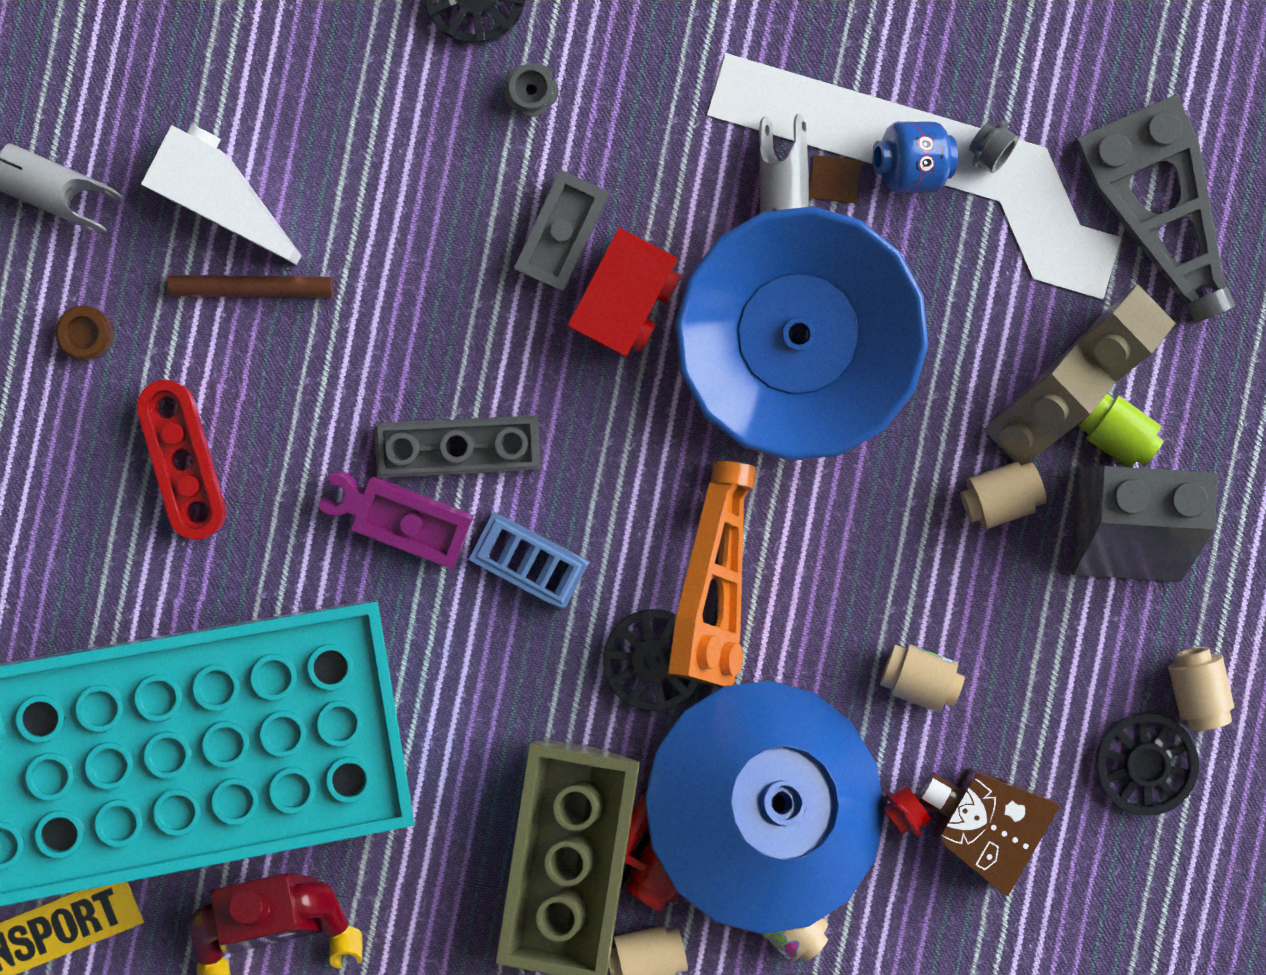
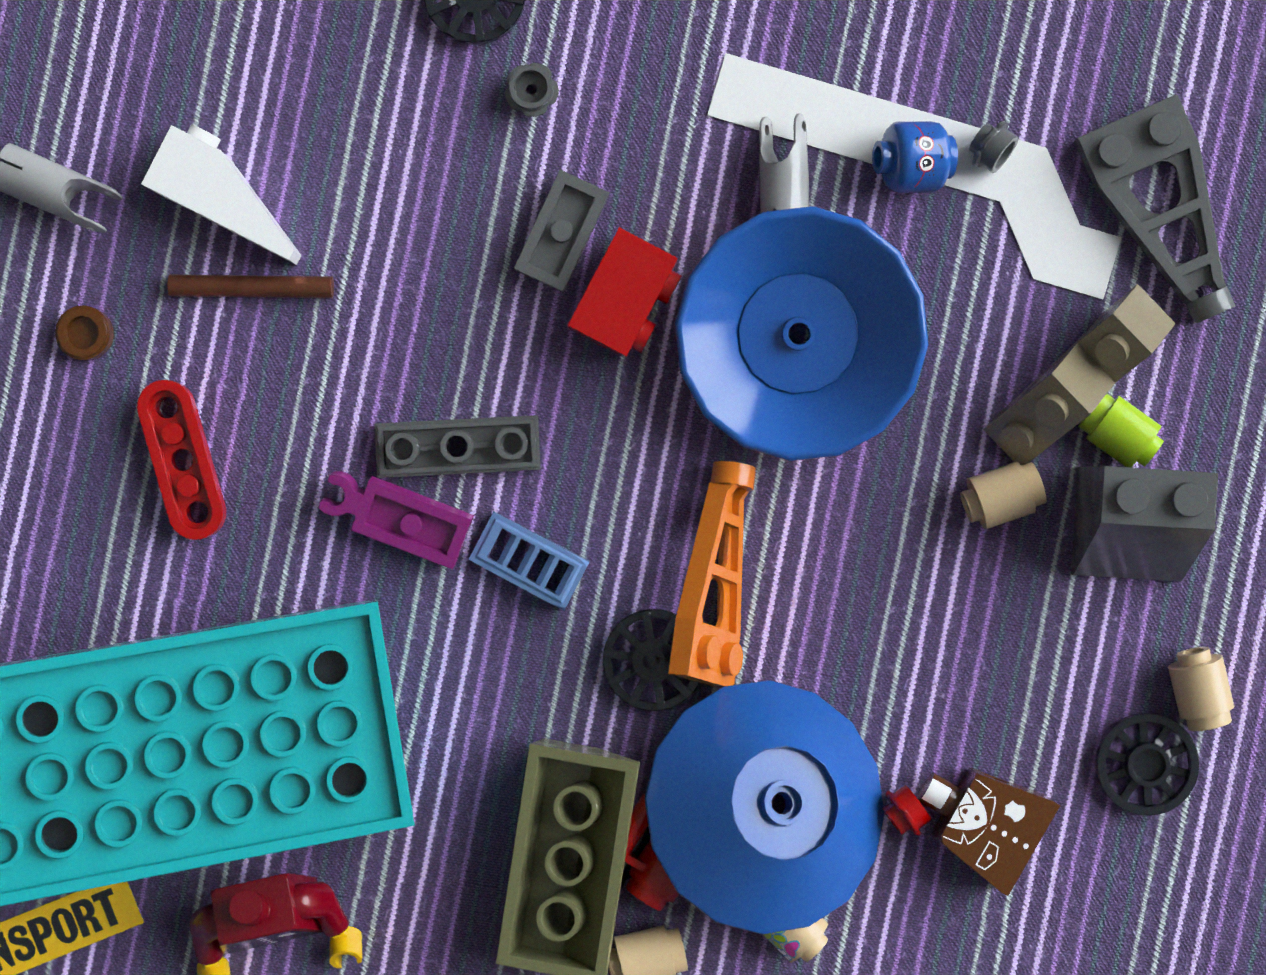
reddish brown sticker [809,155,862,204] -> none
tan brick [880,644,965,713] -> none

